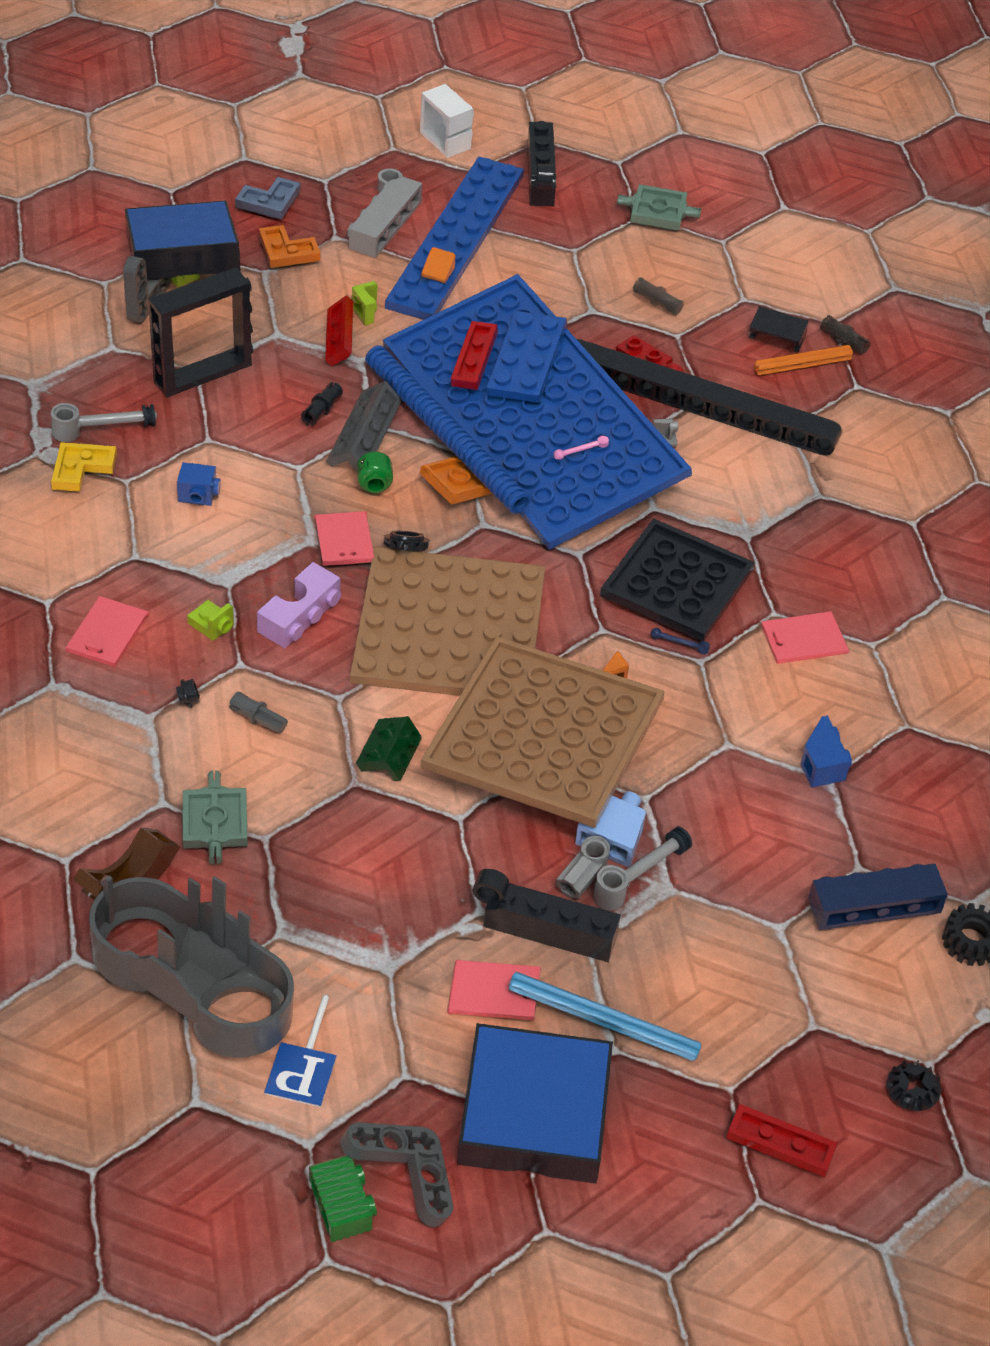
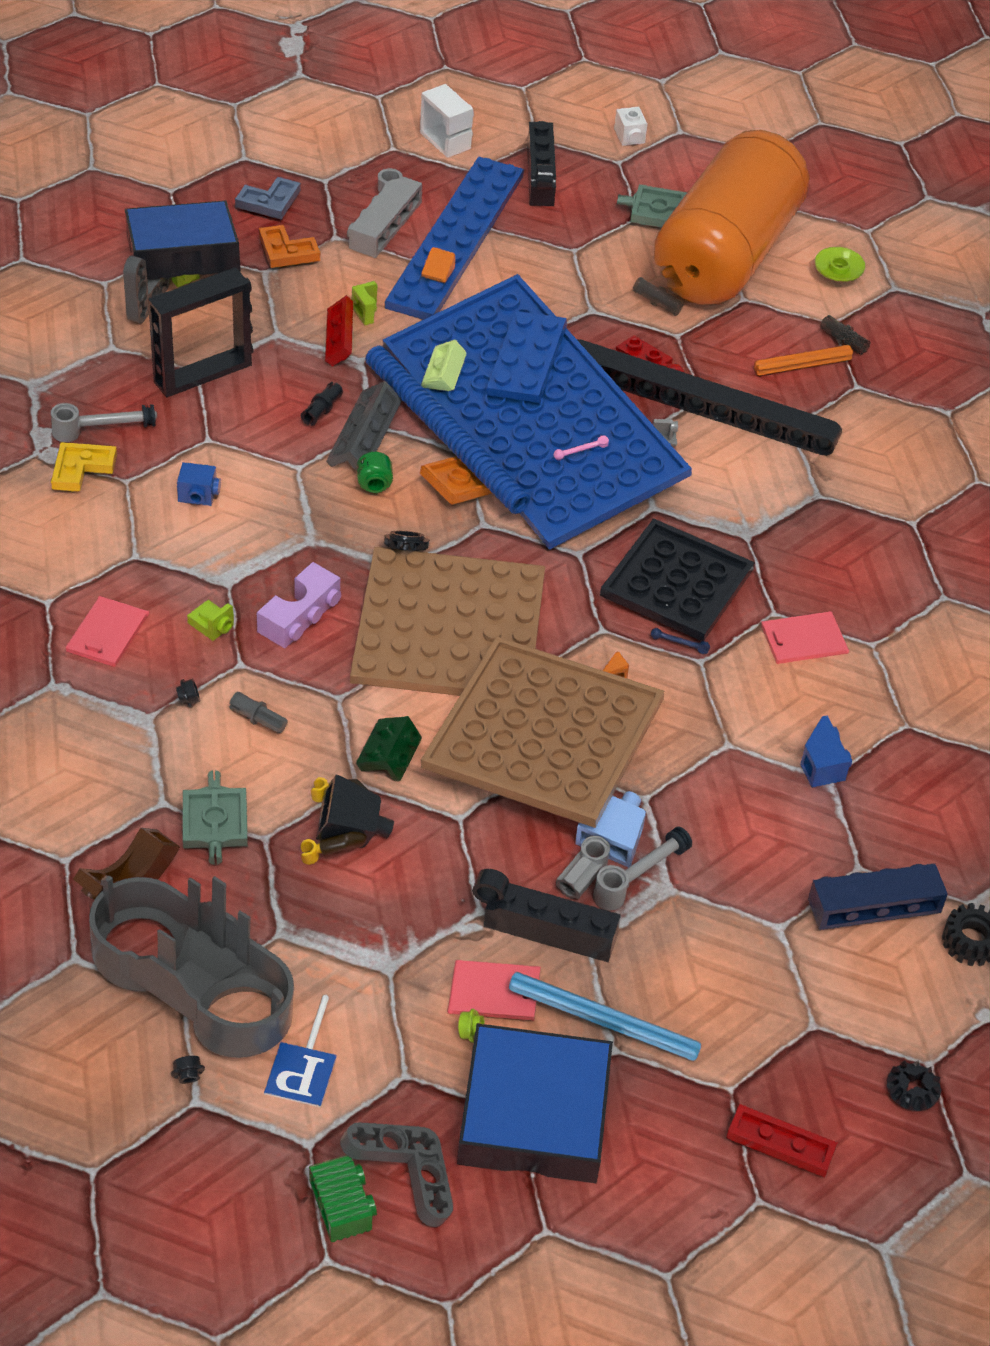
coral container [314,511,374,566] -> none
red plate [451,321,498,390] -> none
black hinge [749,306,808,352] -> none
none -> black plate [171,1056,205,1084]
none -> black torso [301,774,394,865]
none -> yellowish green slope [421,340,466,391]
none -> lime plate [458,1009,485,1043]
none -> white brick [614,107,647,146]
none -> orange piece [653,130,810,305]
none -> lime dish [815,247,865,281]

